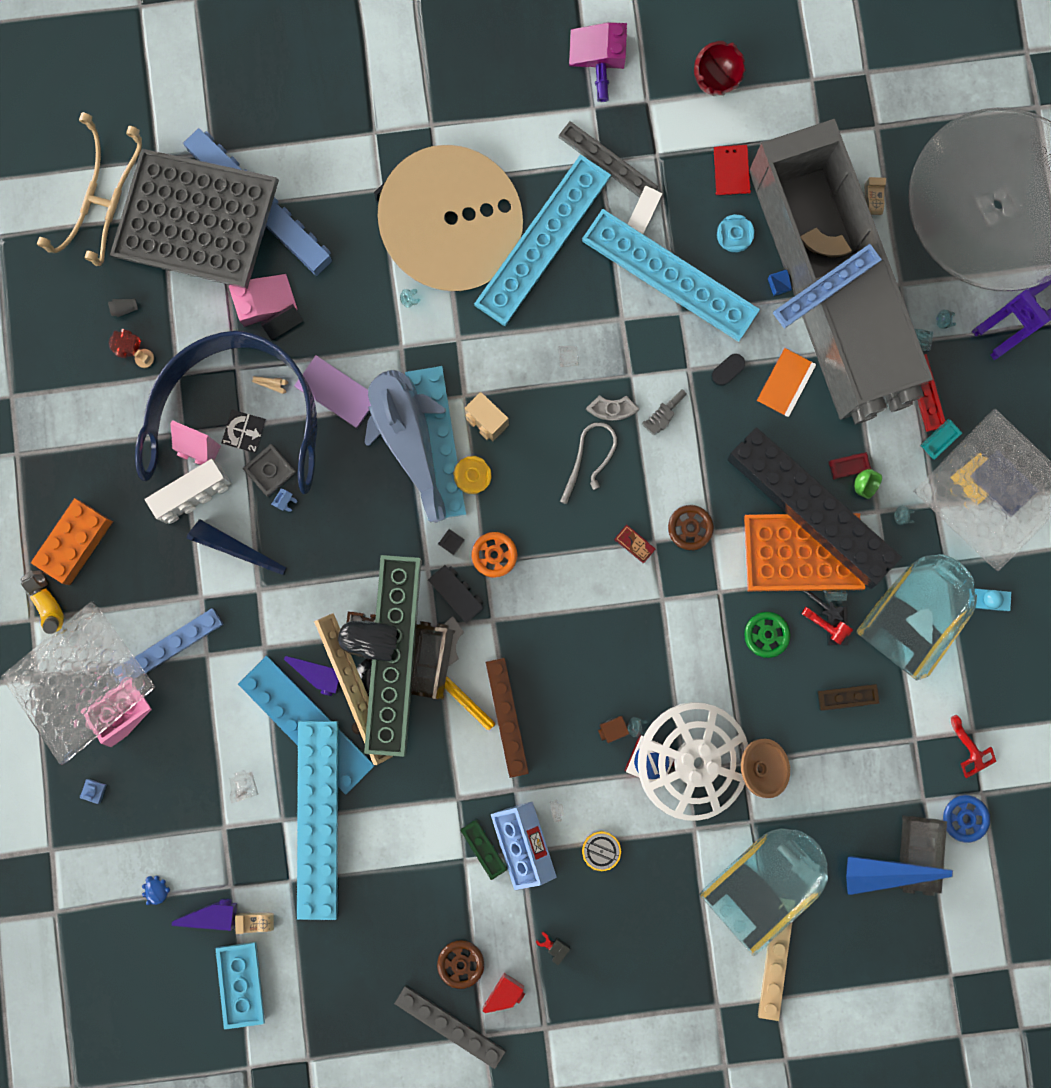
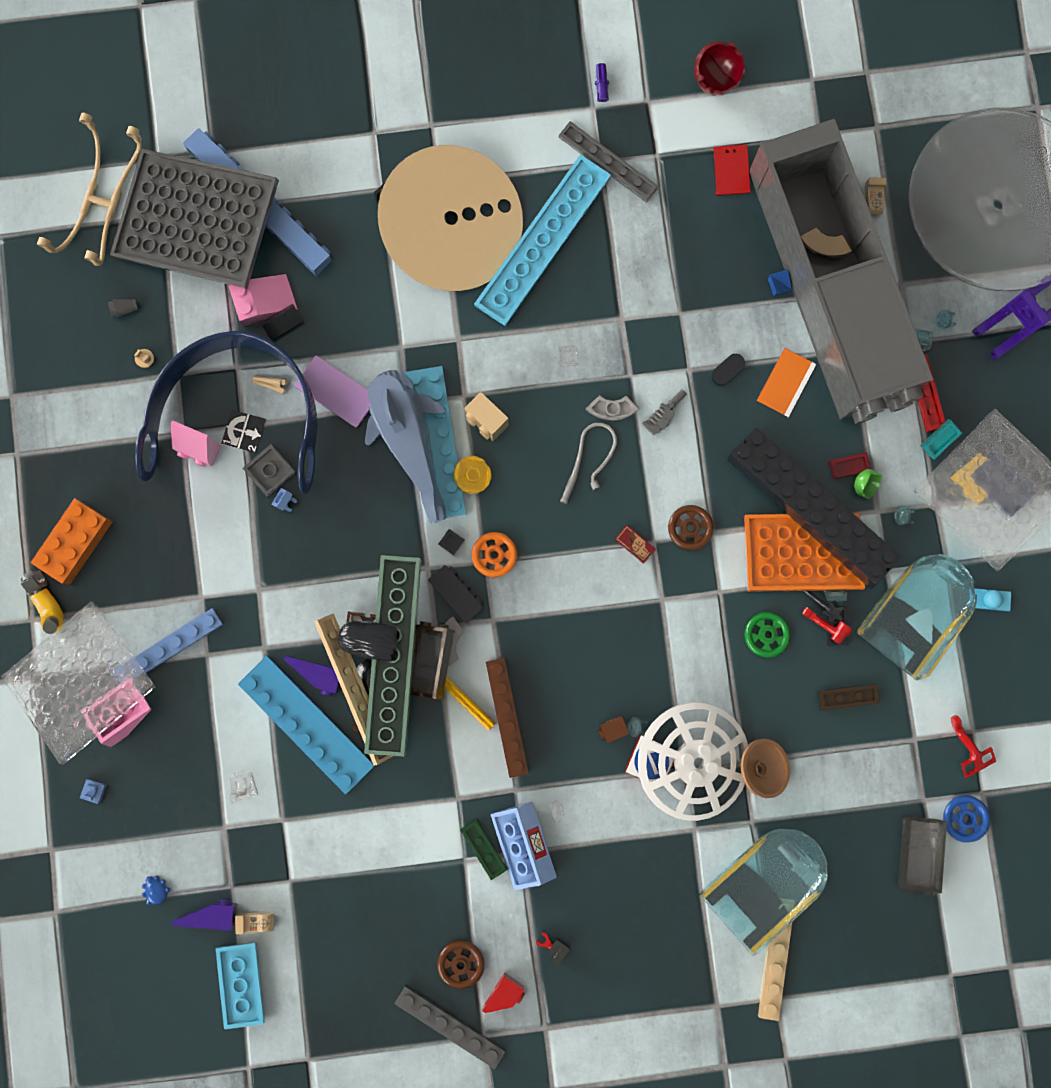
clear red brick [109,329,141,358] -> none
white brick [145,459,232,524] -> none
dark blue wedge [186,519,287,575] -> none
medium azure plate [297,721,338,920] -> none
clear light blue plate [400,289,421,308] -> none
slope [569,22,627,69] -> none
medium azure plate [582,209,760,342] -> none
tile [582,831,621,871] -> none
white sticker [627,186,662,234] -> none
medium azure tile [717,214,755,252] -> none
medium blue plate [773,244,882,329] -> none
blue wedge [846,856,953,895] -> none

